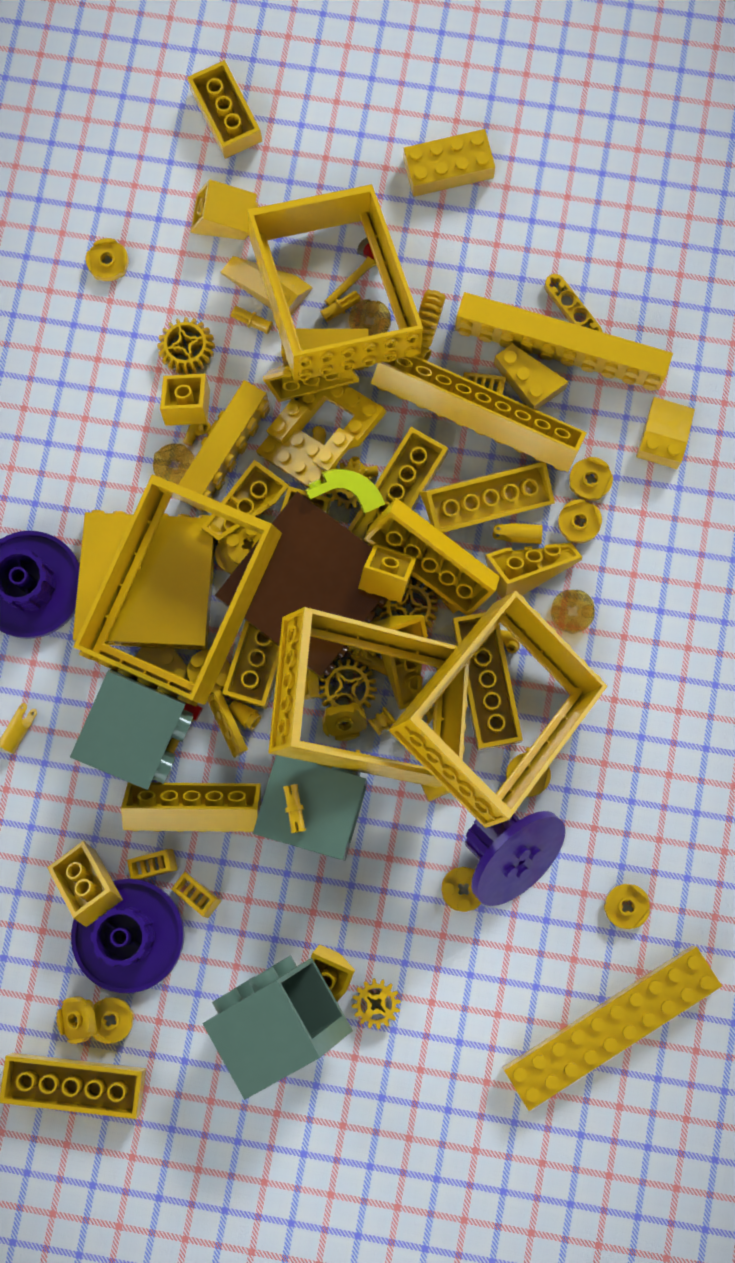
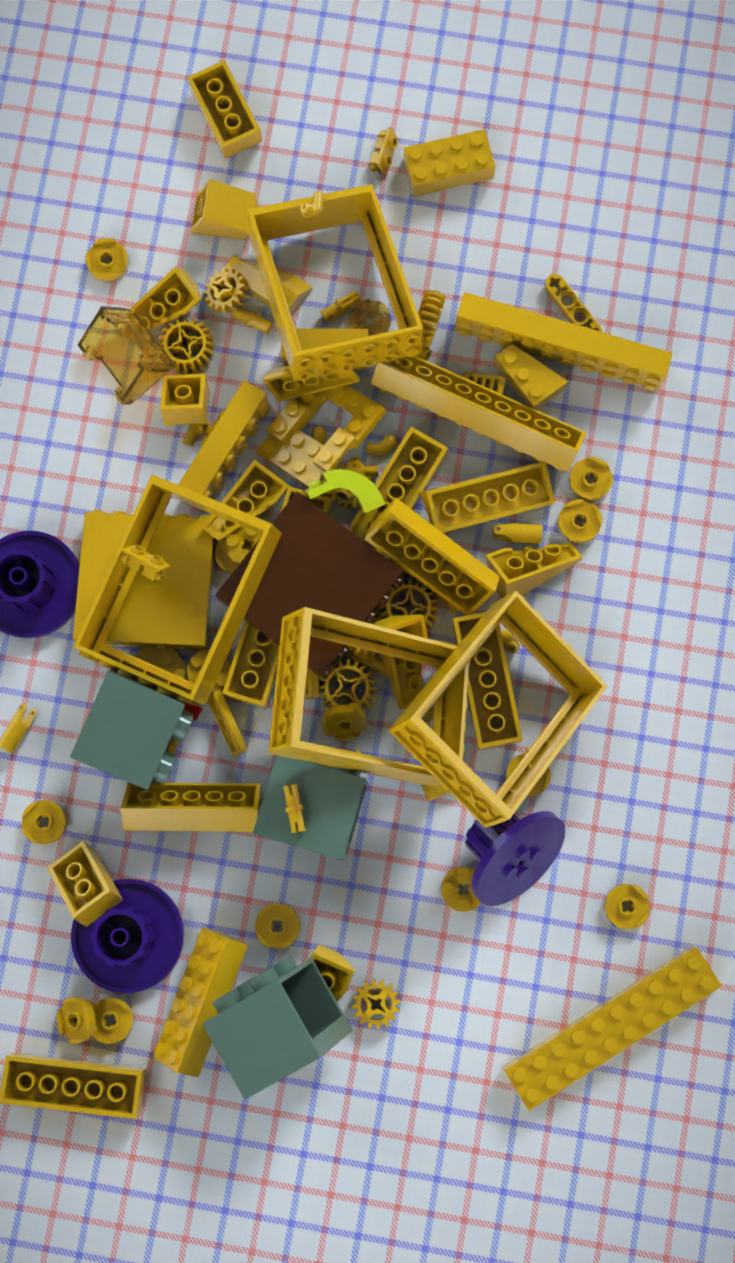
yellow slope [127,849,178,880] -> none
clear yellow plate [153,443,195,485] -> none
yellow slope [171,871,221,918] -> none
yellow cone [229,700,262,730] -> none
yellow piece [324,237,376,306] -> none
yellow slope [358,544,417,603] -> none
yellow bush [368,707,396,736] -> none
clear yellow plate [550,590,595,634] -> none
yellow slope [636,397,695,469] -> none
none -> yellow plate [22,800,68,845]
none -> clear yellow windscreen [77,306,174,405]
none -> yellow wedge [115,266,202,339]
none -> yellow hinge [122,545,171,582]
none -> yellow brick [153,927,248,1078]
none -> yellow gear [203,267,249,314]
none -> yellow plate [255,903,300,949]
none -> yellow arm [300,191,324,218]
none -> yellow arm [366,434,396,456]
none -> yellow hinge [369,127,398,176]

